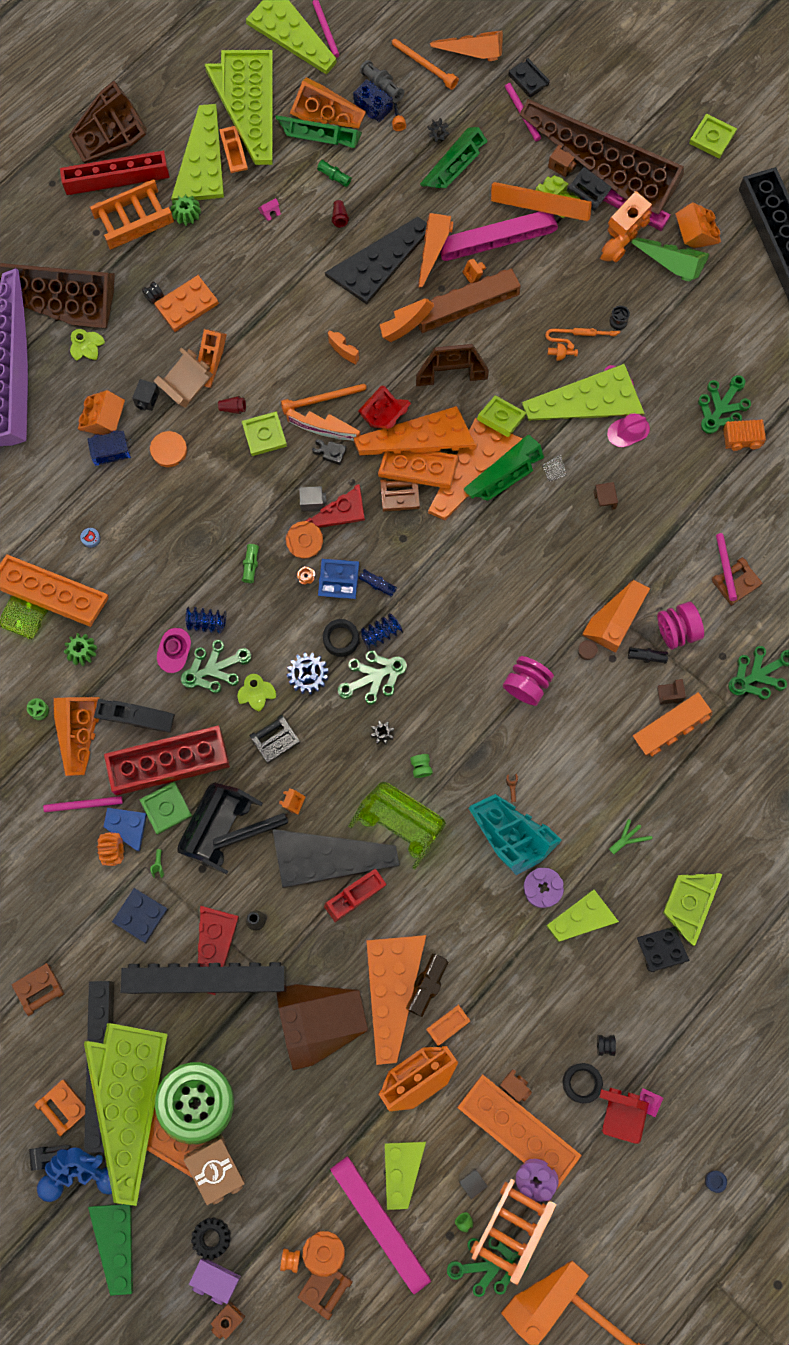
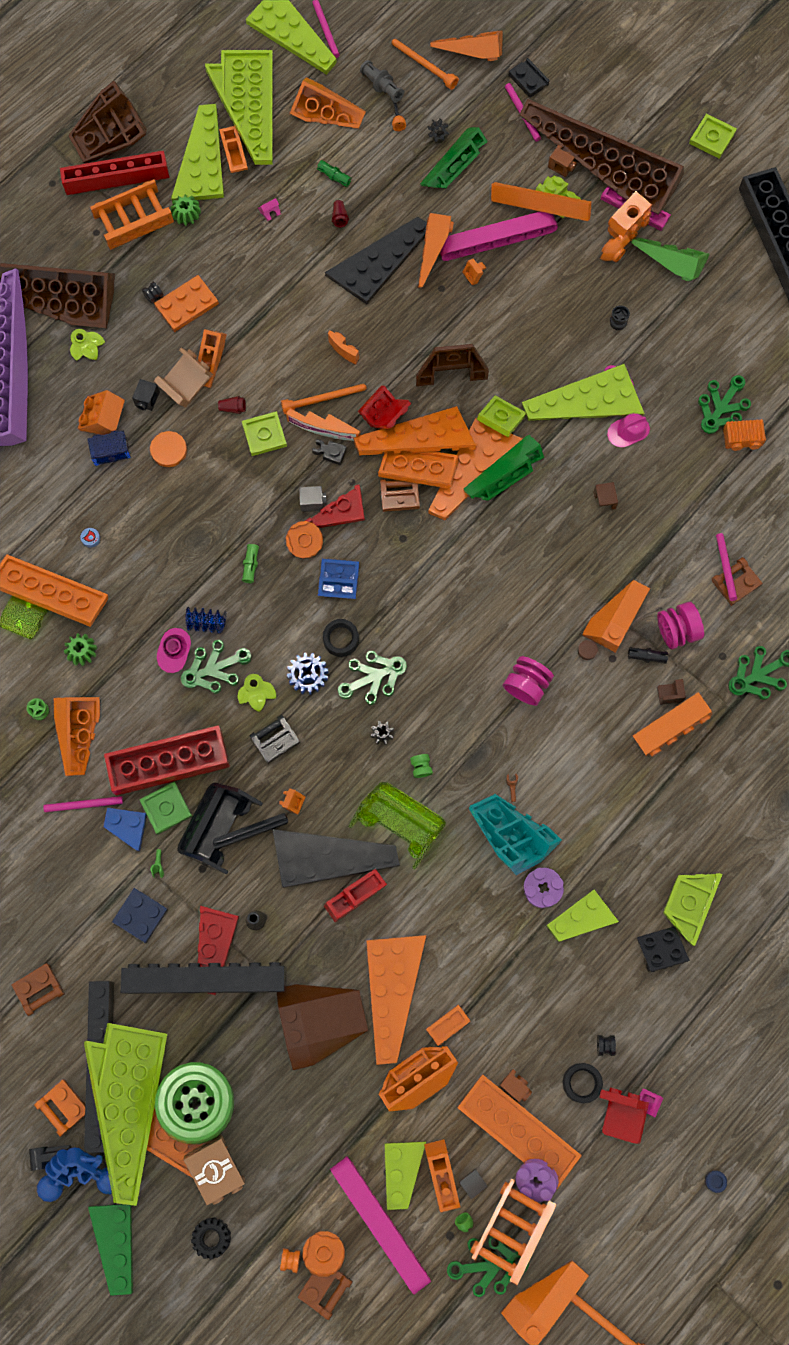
black slope [94,699,175,733] -> none
orange gear [97,832,124,866] -> none
medium lavender brick [189,1258,241,1305] -> none
dark orange brick [211,1301,245,1339] -> none
green wedge [276,115,362,148] -> none
orange plate [297,567,315,585] -> none
clear blue brick [353,79,393,123] -> none
clear blue pin [359,569,397,597] -> none
clear blue piece [361,613,403,651] -> none
orange slope [380,298,434,342] -> none
dark brown piece [406,953,449,1017] -> none
dark orange brick [418,268,521,333] -> none
clear slope [542,455,567,482] -> none
orange piece [545,328,621,361] -> none
black plate [566,167,612,212] -> none
bright green plant [609,819,653,855] -> none
orange slope [675,202,721,248] -> none
none -> orange slope [424,1139,460,1213]

